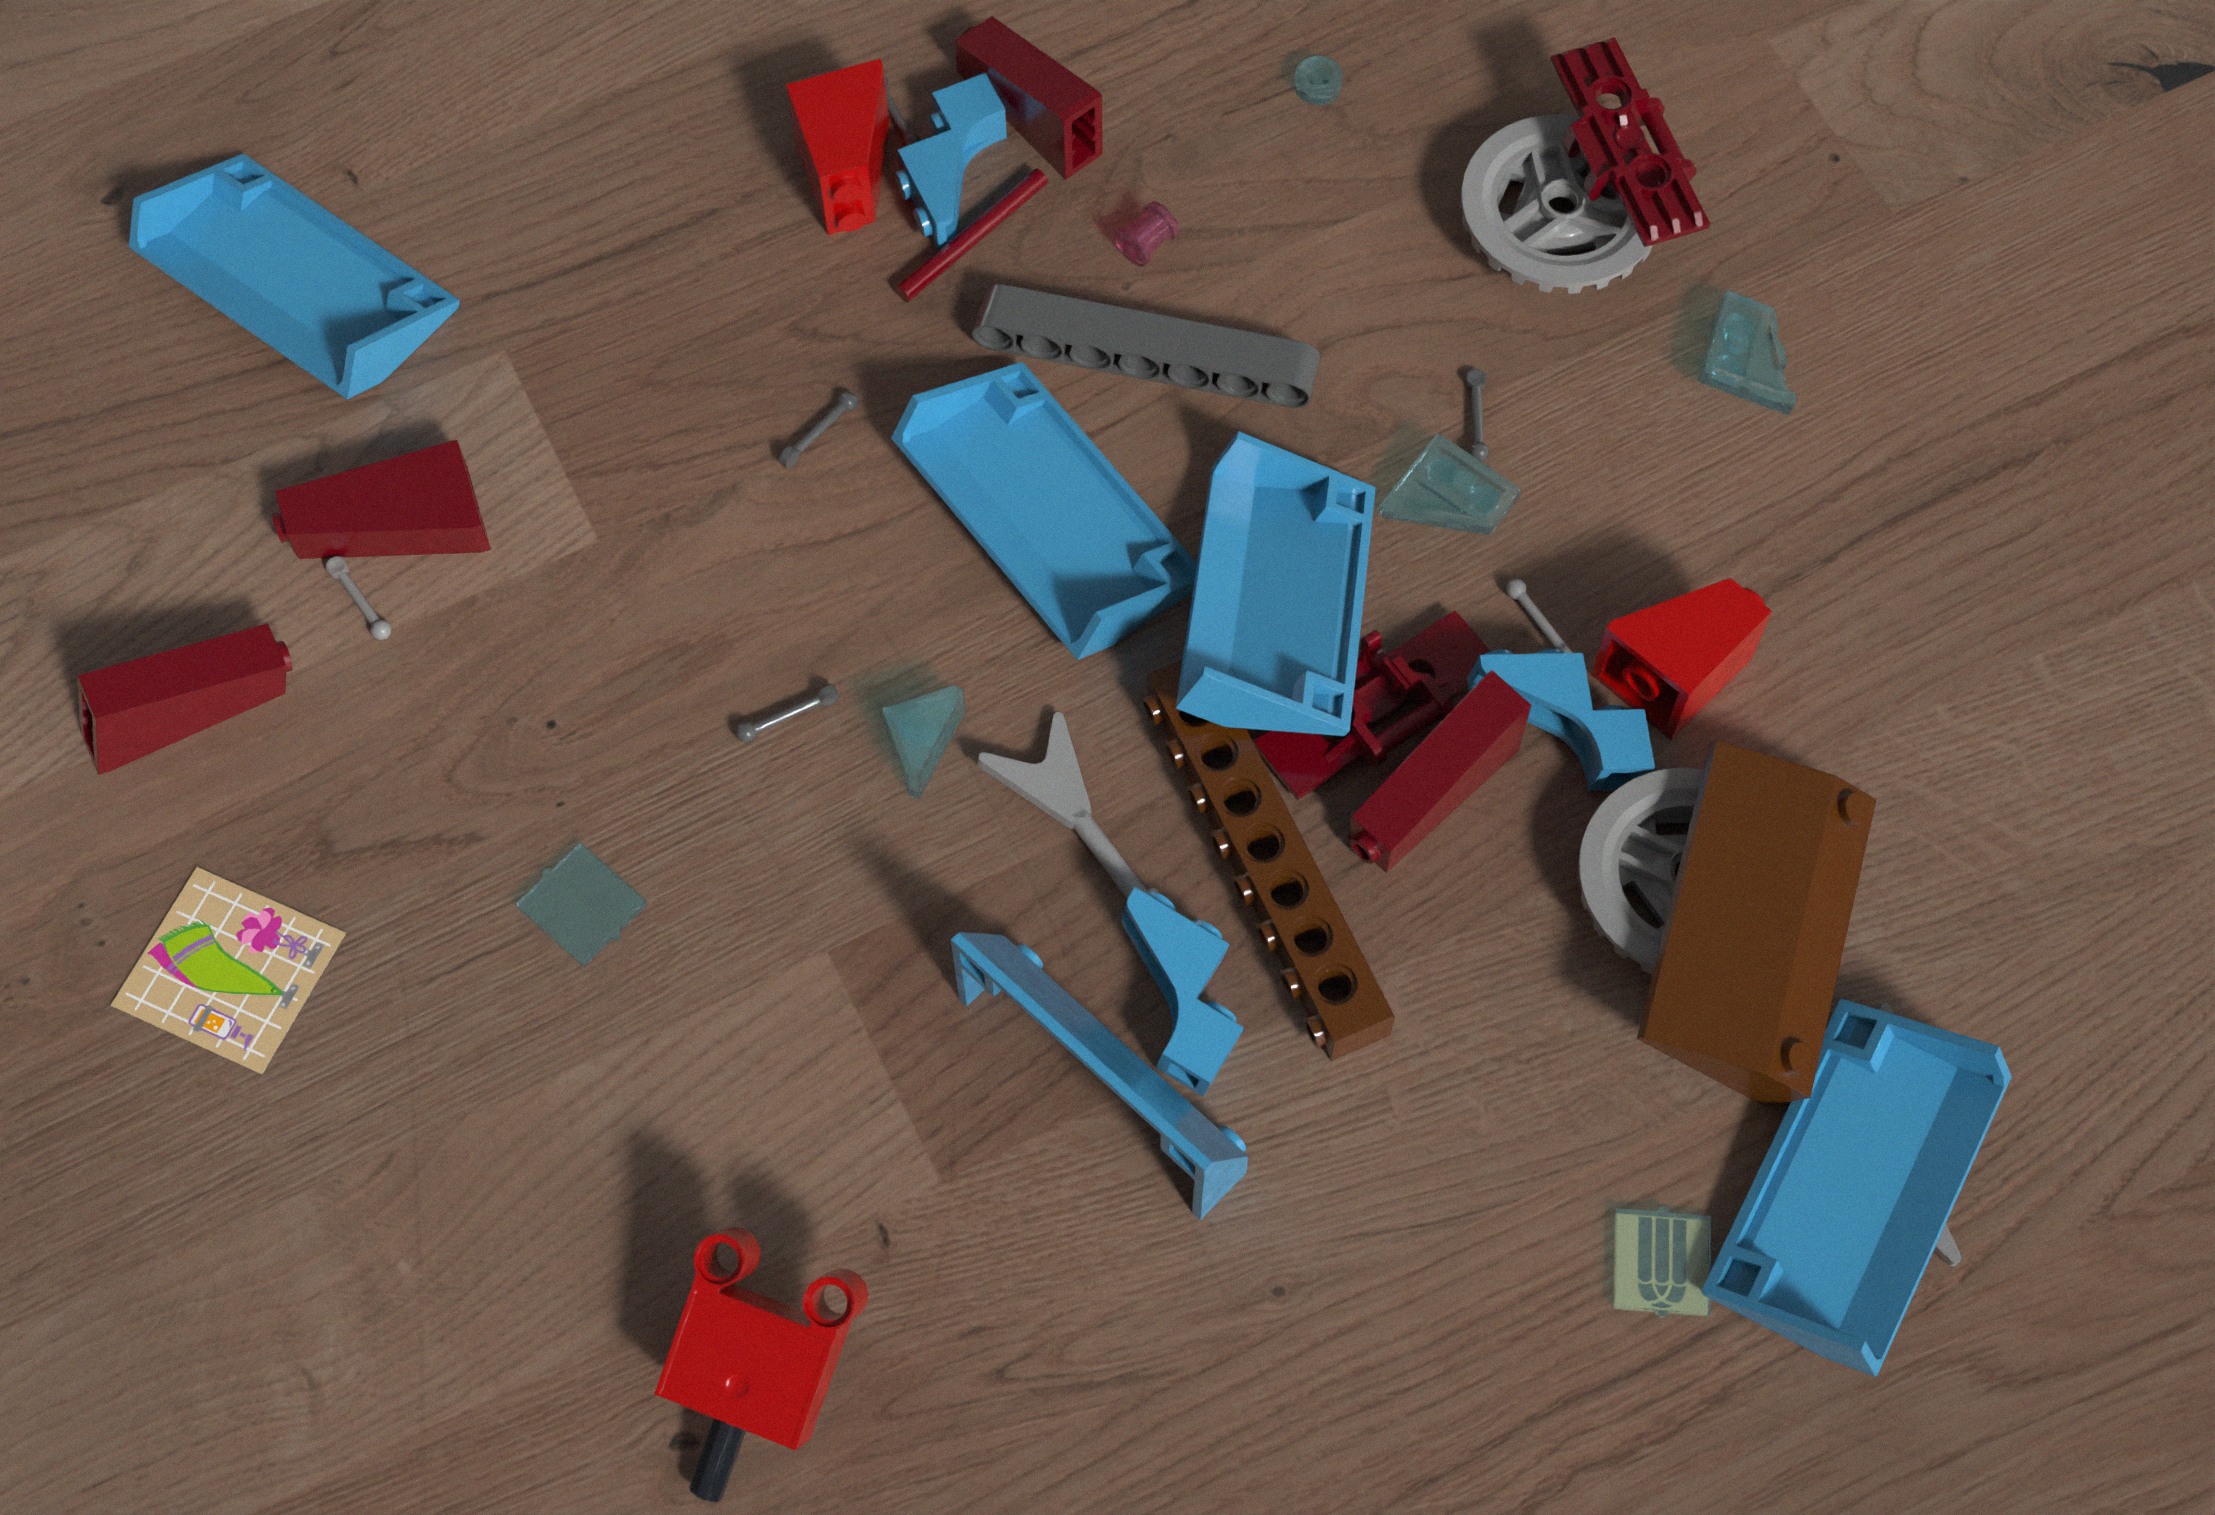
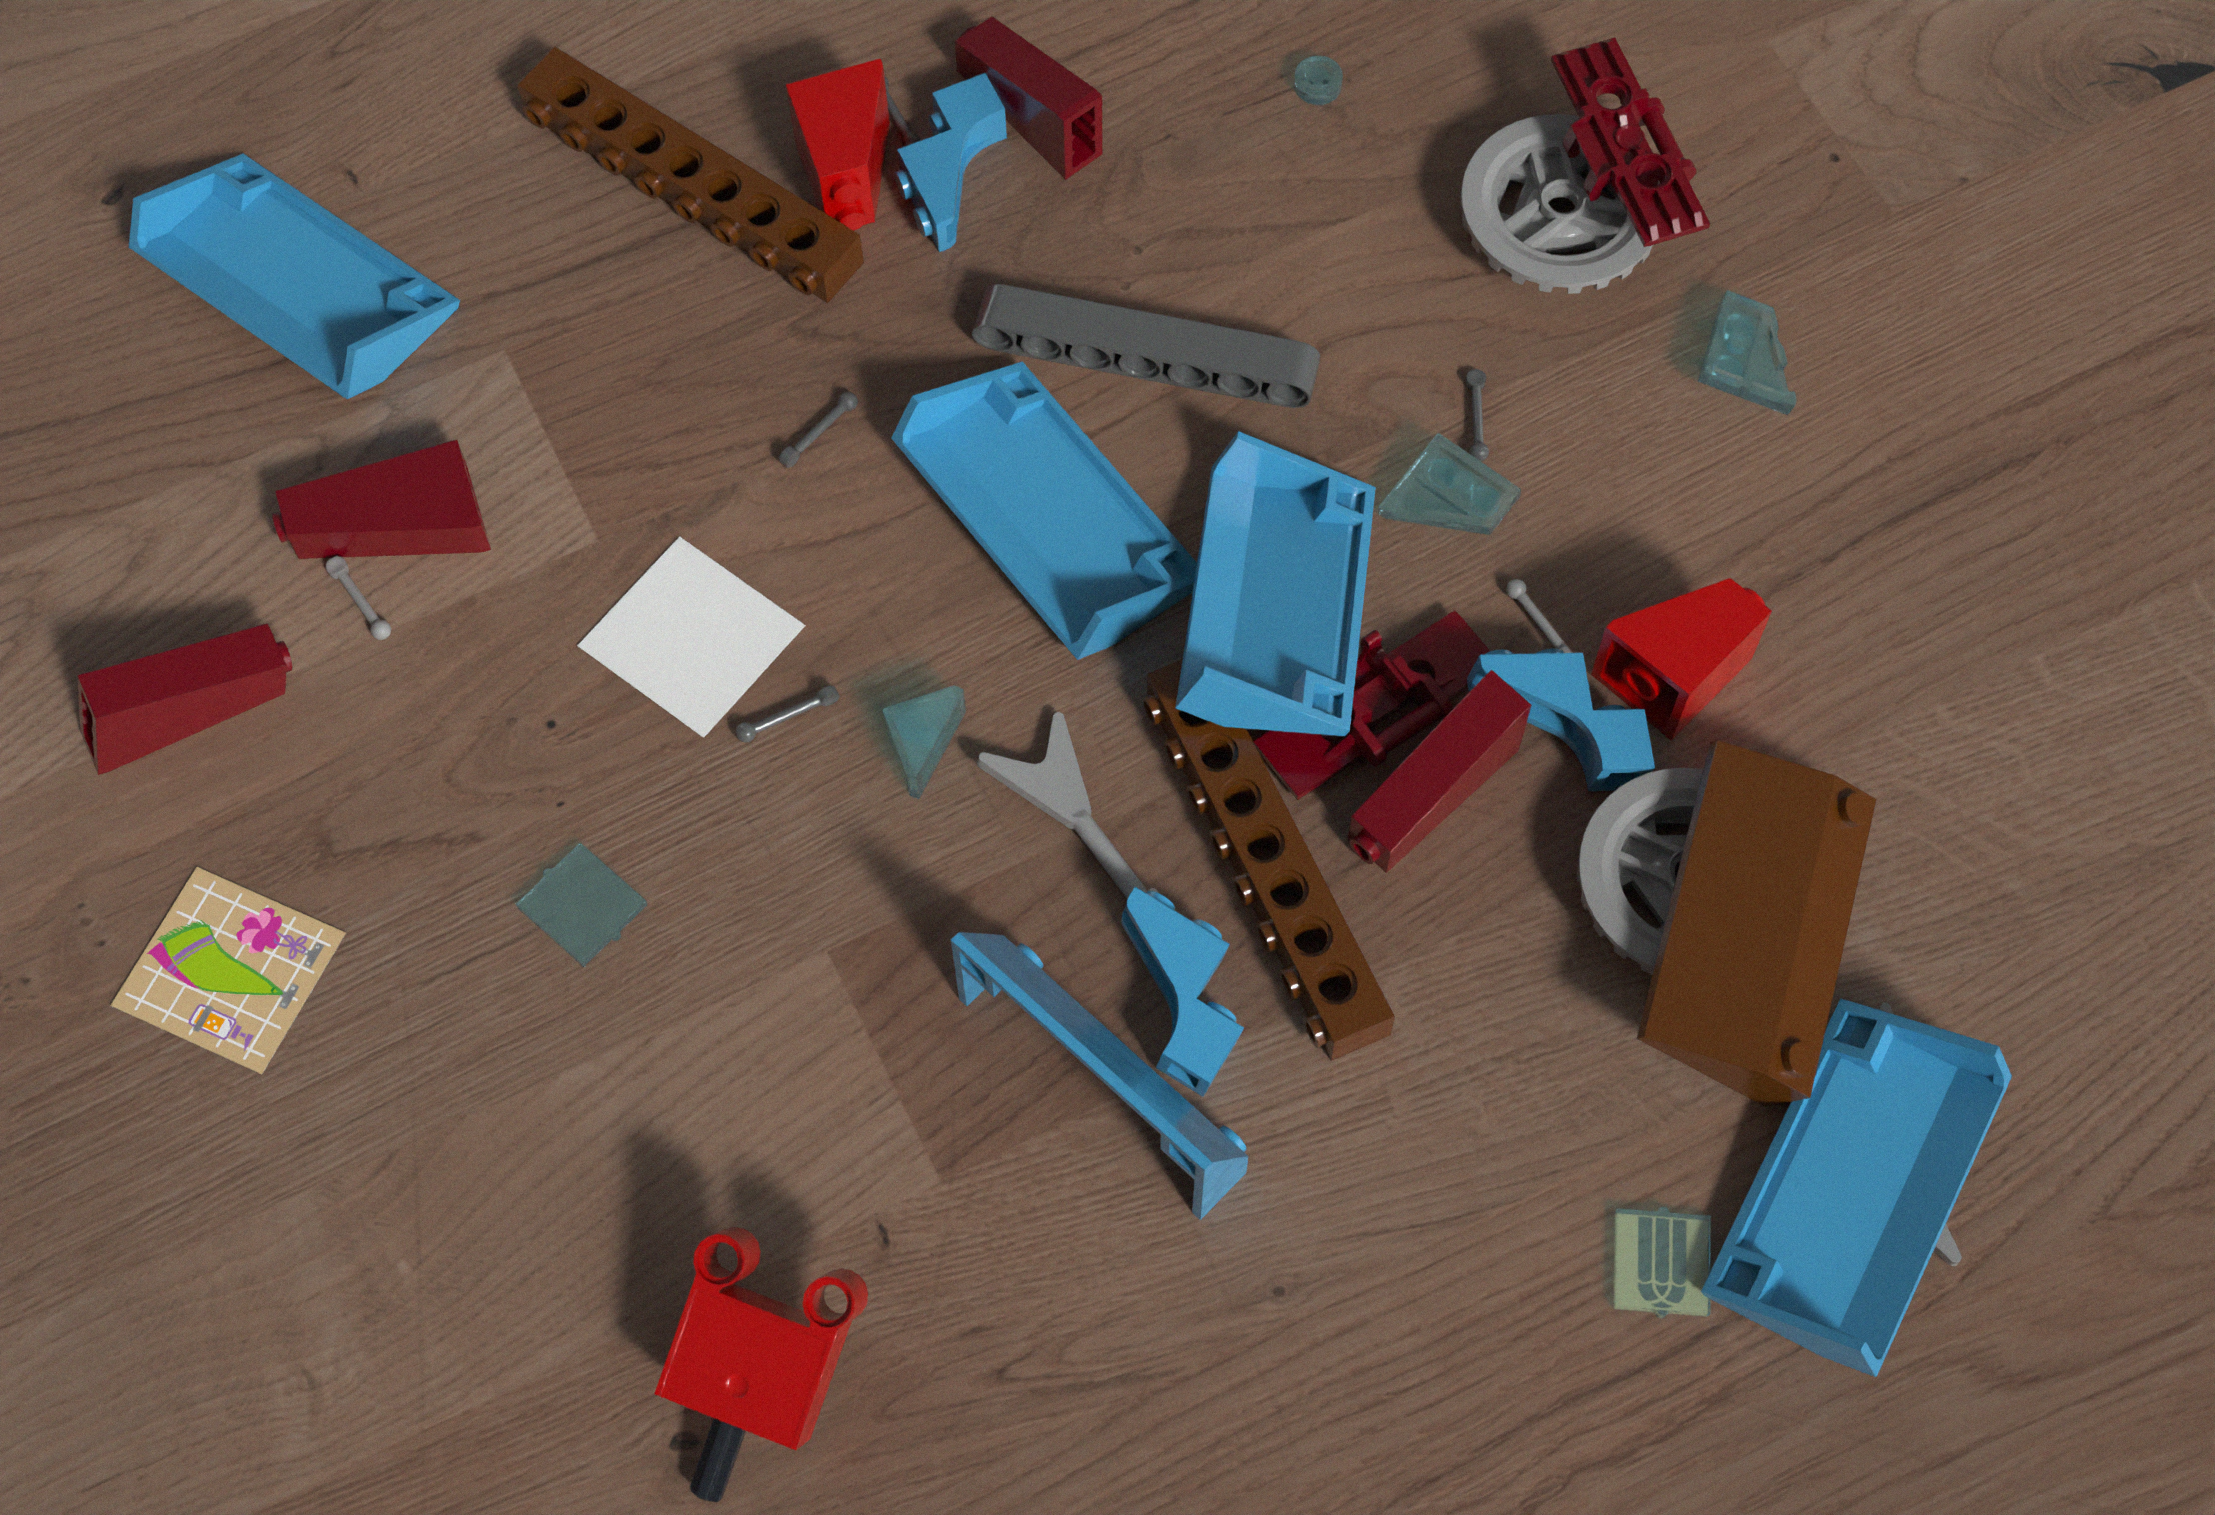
dark red bar [895,168,1048,303] -> none
clear pink bush [1114,201,1180,266] -> none
none -> reddish brown brick [517,47,864,303]
none -> white sticker [577,537,806,738]

